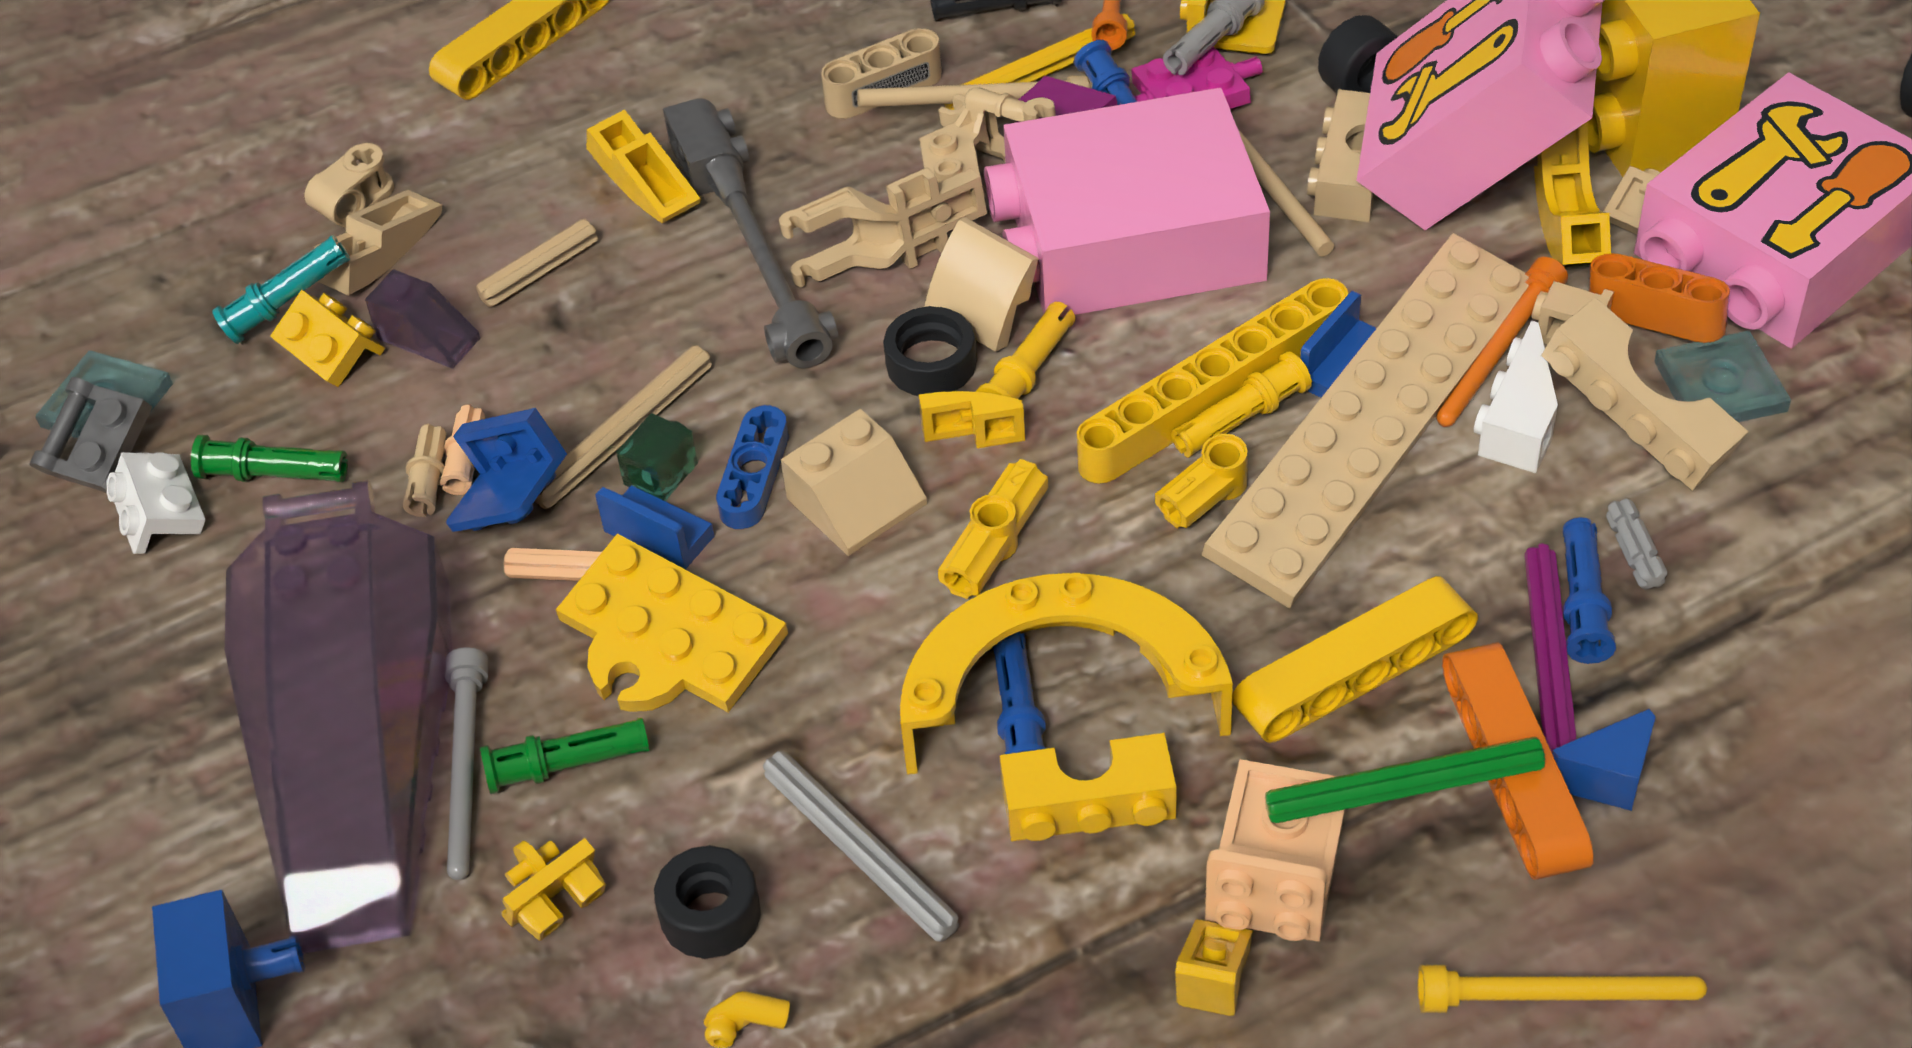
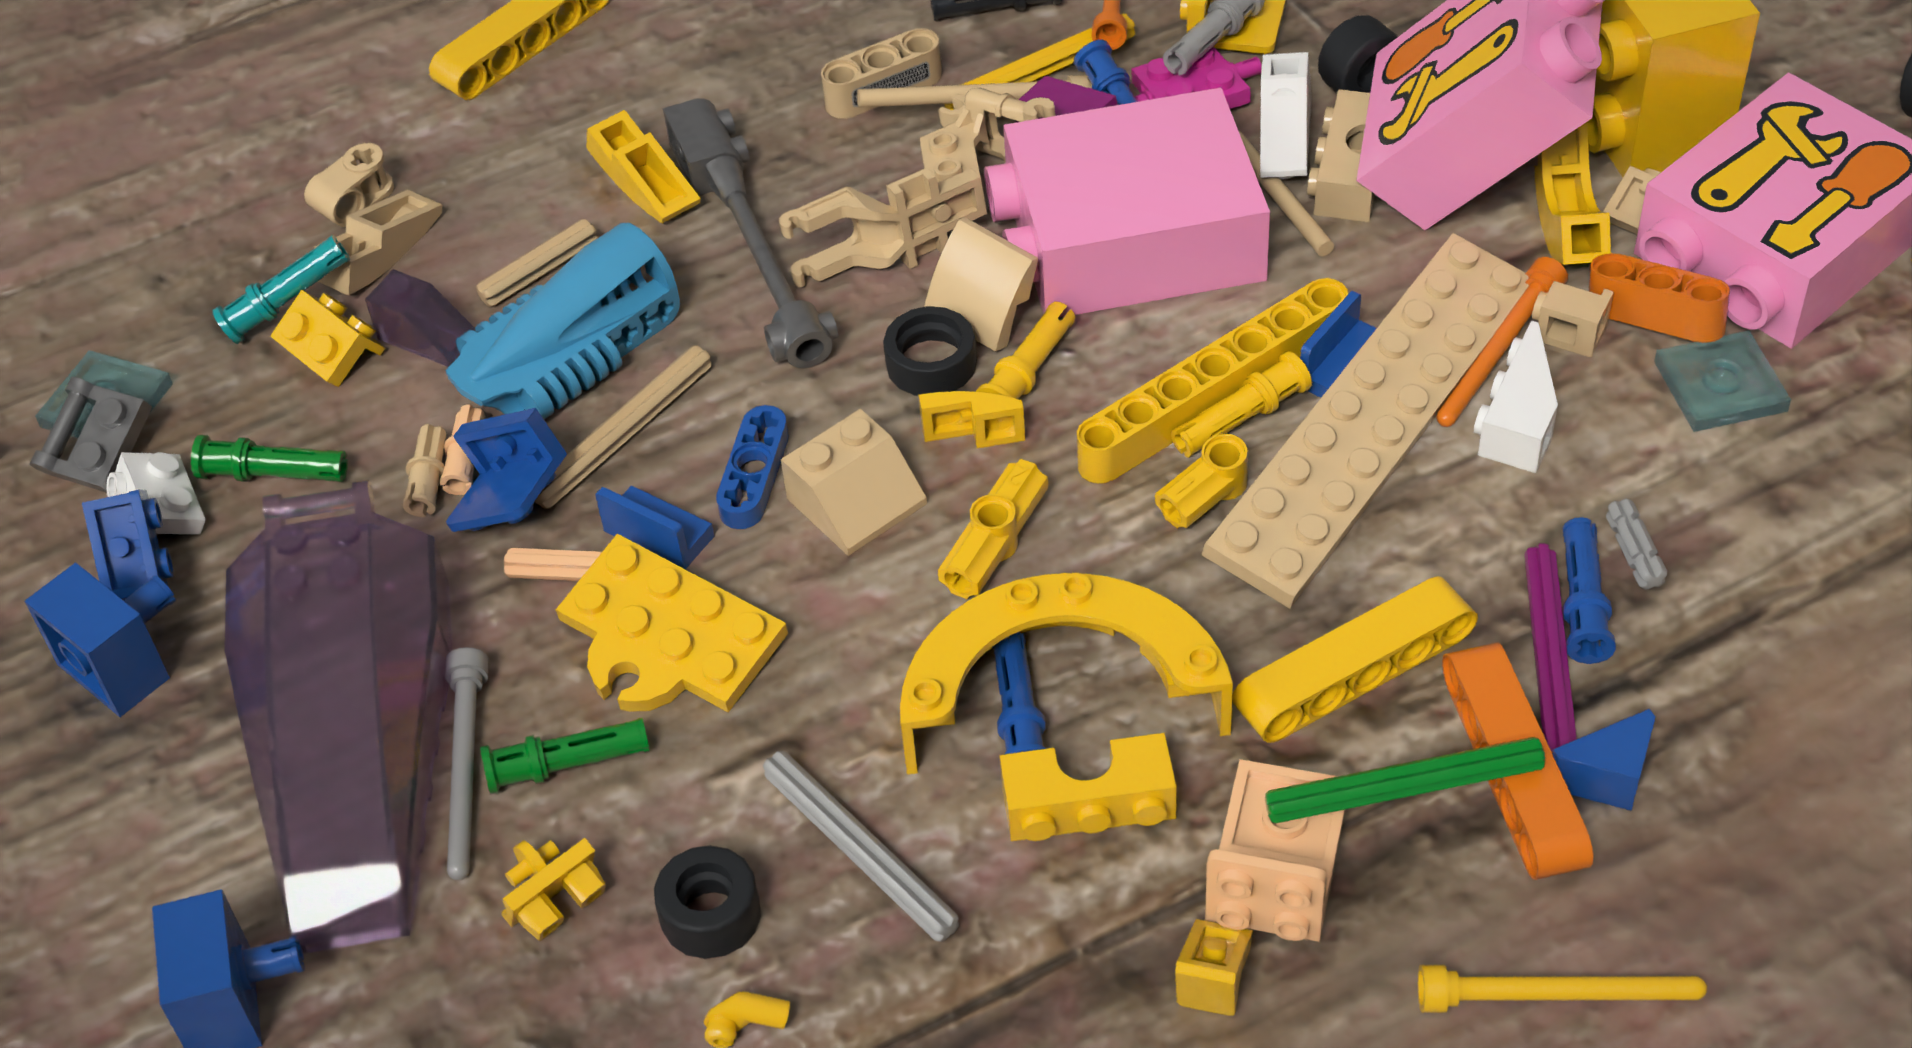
clear green brick [616,413,698,501] -> none
tan arch [1541,297,1749,491] -> none
none -> blue brick [24,562,176,717]
none -> blue bracket [82,489,174,599]
none -> dark azure connector [445,223,680,420]
none -> white slope [1260,52,1312,179]

